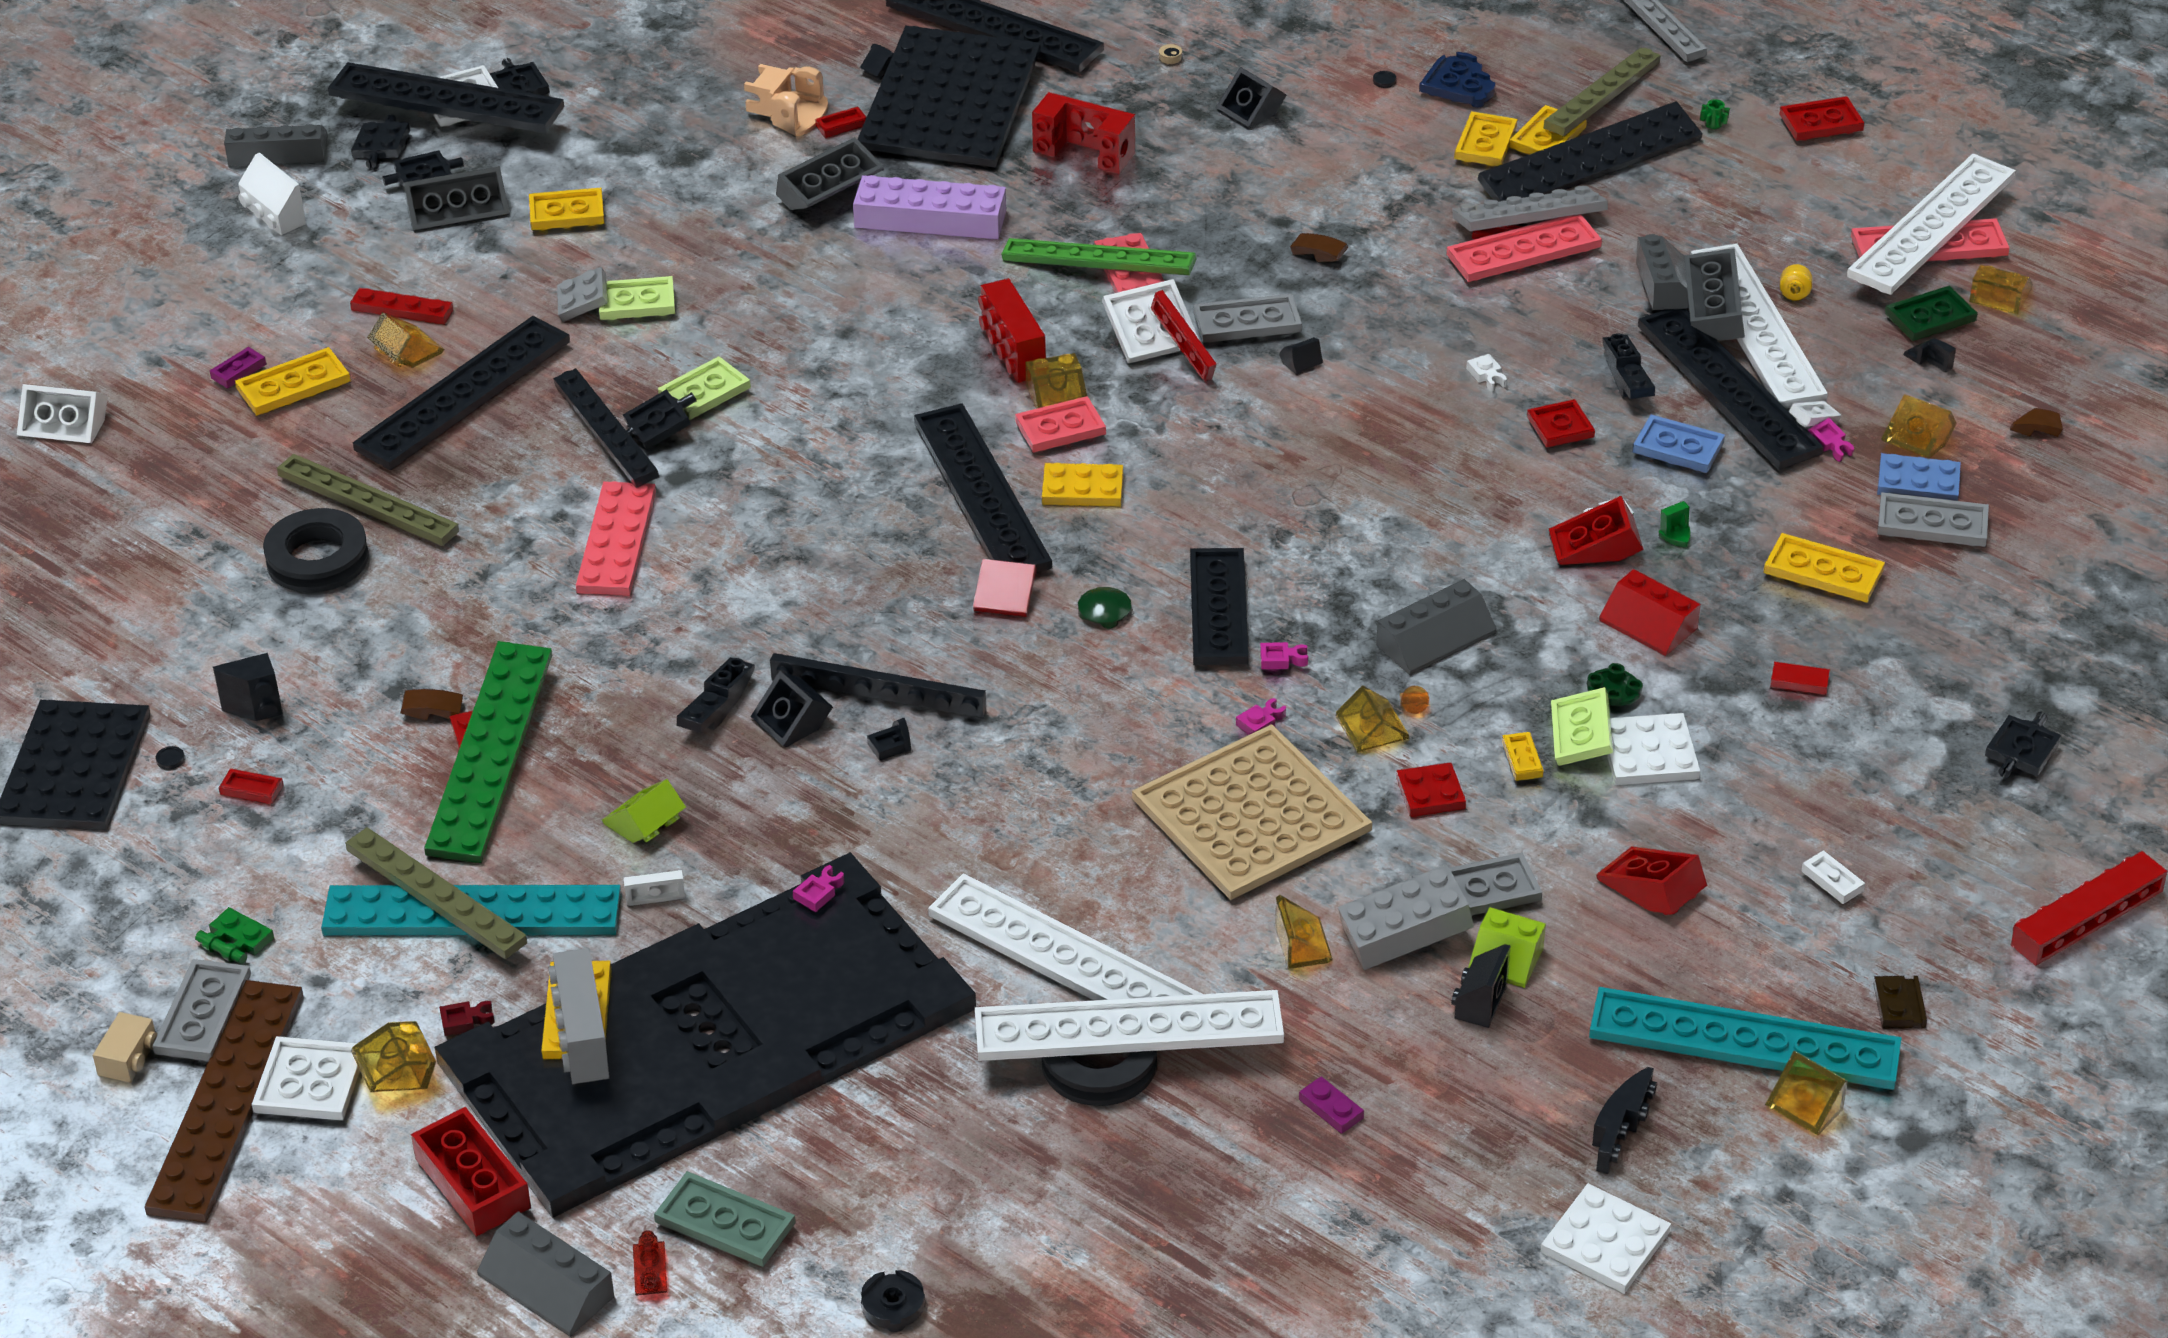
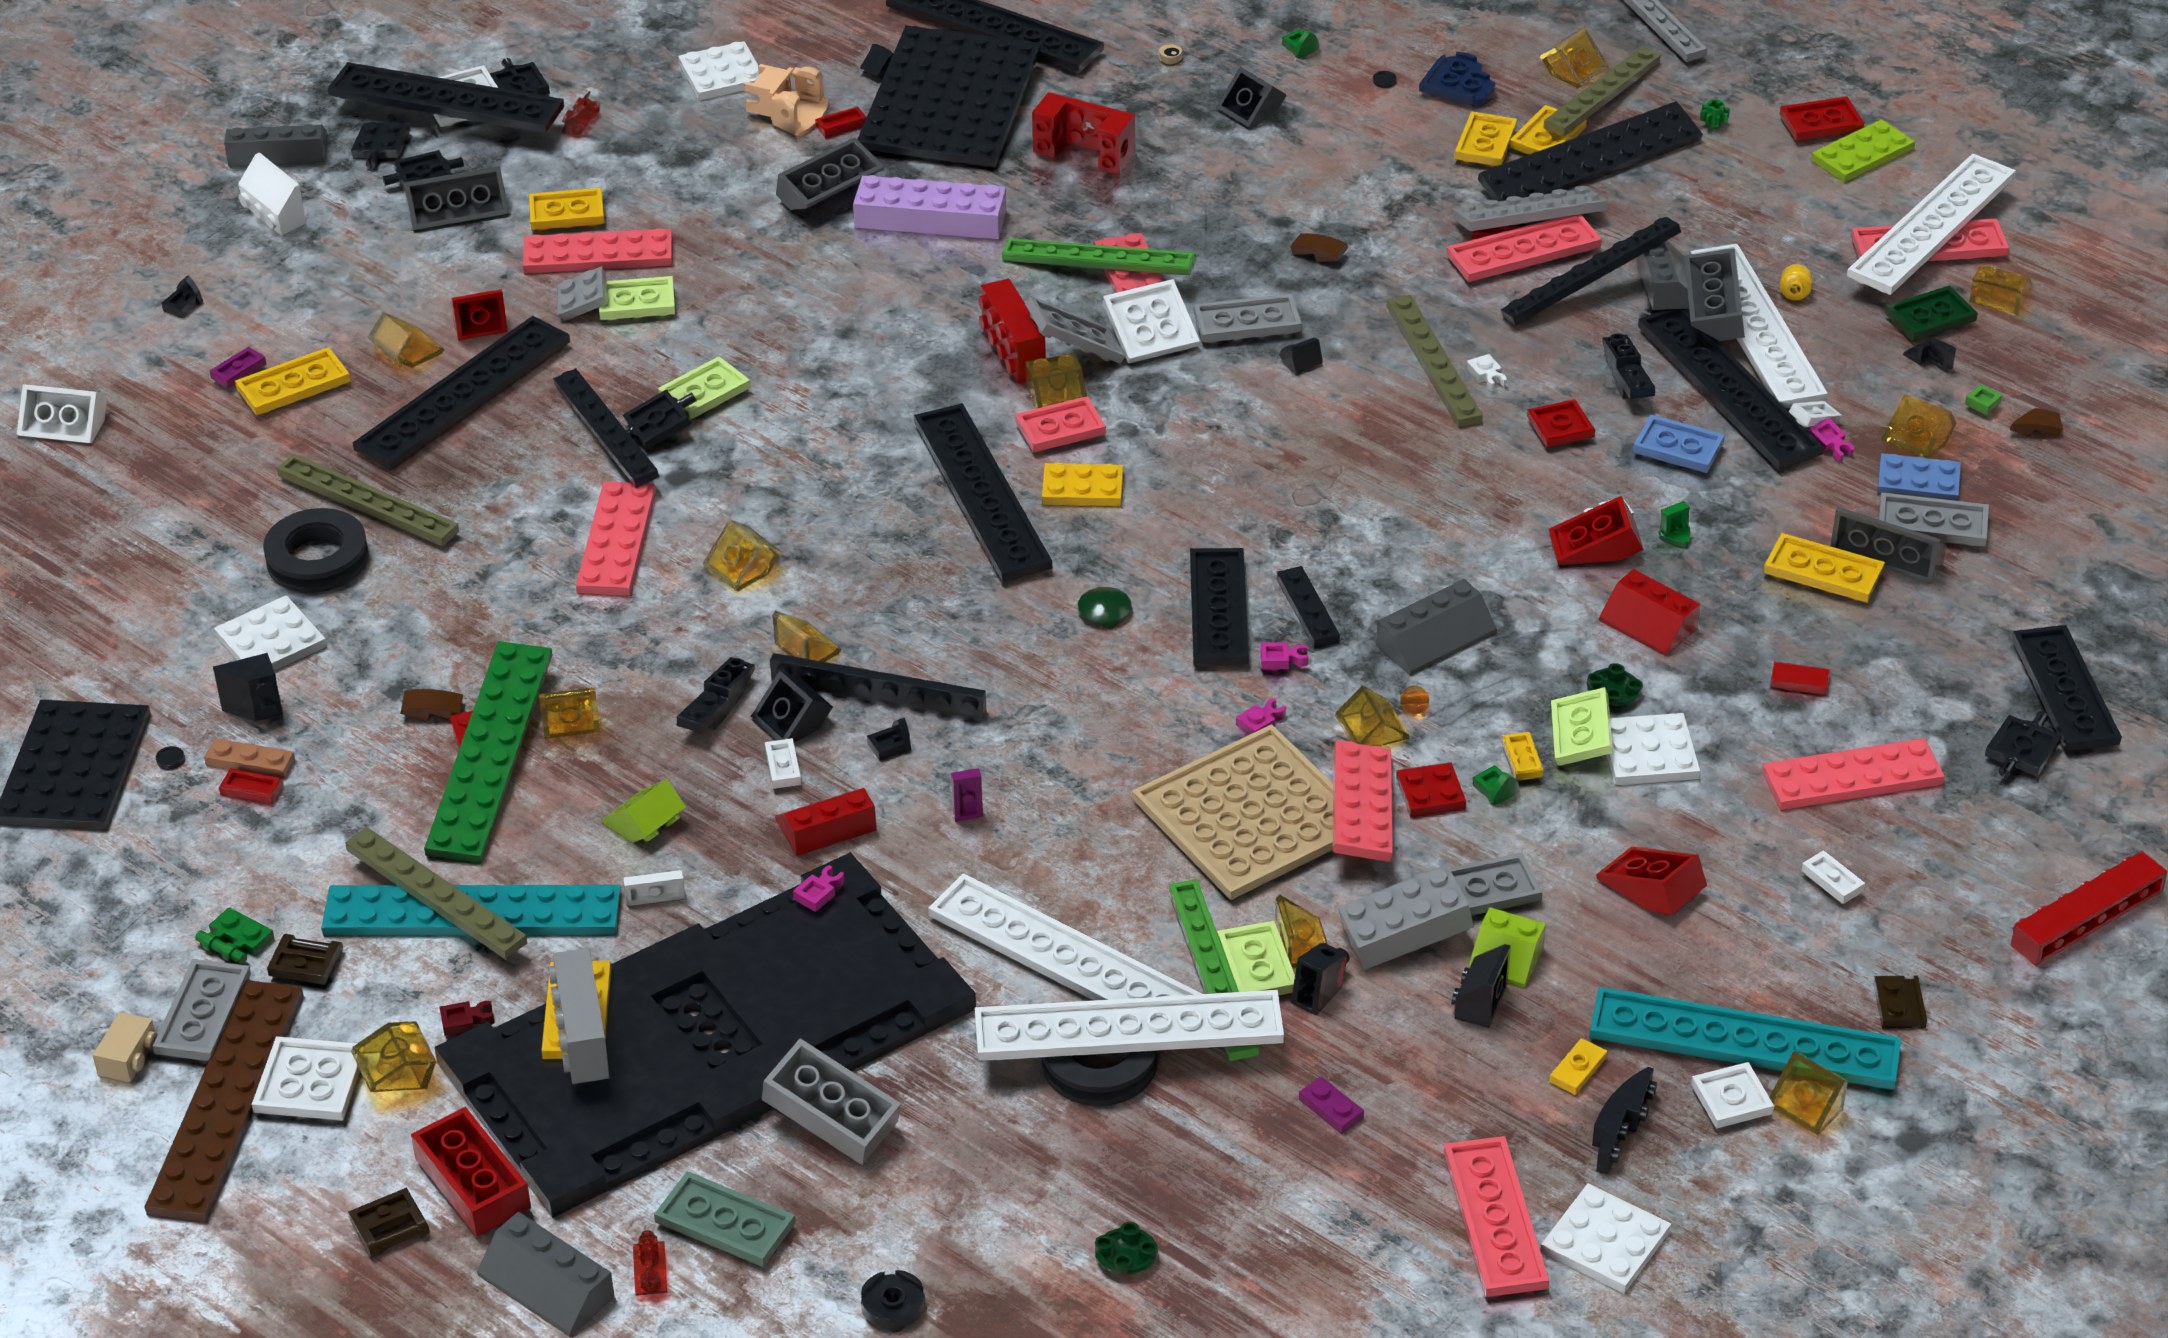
red plate [350,288,453,325] -> none
tile [973,559,1036,617] -> none
red tile [1151,290,1217,382] -> none
none -> black tile [161,275,203,318]
none -> nougat plate [204,738,295,779]
none -> white plate [214,595,327,671]
none -> dark brown plate [267,934,343,985]
none -> dark brown plate [348,1187,430,1258]
none -> red slope [451,289,508,341]
none -> coral plate [523,228,672,274]
none -> clear yellow slope [539,687,601,739]
none -> clear red hinge [561,91,600,135]
none -> white plate [678,41,760,101]
none -> clear yellow slope [702,519,782,592]
none -> light grey brick [762,1038,901,1165]
none -> white plate [765,738,801,789]
none -> clear yellow slope [772,610,842,662]
none -> red slope [775,788,877,856]
none -> magenta plate [951,768,983,822]
none -> light grey plate [1025,296,1126,364]
none -> dark green dish [1095,1222,1158,1275]
none -> bright green plate [1169,879,1259,1061]
none -> yellowish green plate [1217,921,1295,995]
none -> black plate [1276,566,1340,648]
none -> green tile [1282,29,1319,58]
none -> black torso [1291,943,1350,1015]
none -> coral plate [1333,740,1393,862]
none -> olive plate [1387,295,1483,428]
none -> coral plate [1444,1136,1549,1297]
none -> green tile [1473,765,1519,805]
none -> black plate [1500,217,1681,326]
none -> clear yellow slope [1540,27,1609,88]
none -> yellow plate [1549,1038,1607,1096]
none -> white plate [1691,1062,1774,1129]
none -> coral plate [1762,738,1945,810]
none -> lime plate [1811,119,1915,183]
none -> dark grey slope [1830,507,1946,583]
none -> bright green plate [1965,384,2002,415]
none -> black plate [2012,625,2122,751]

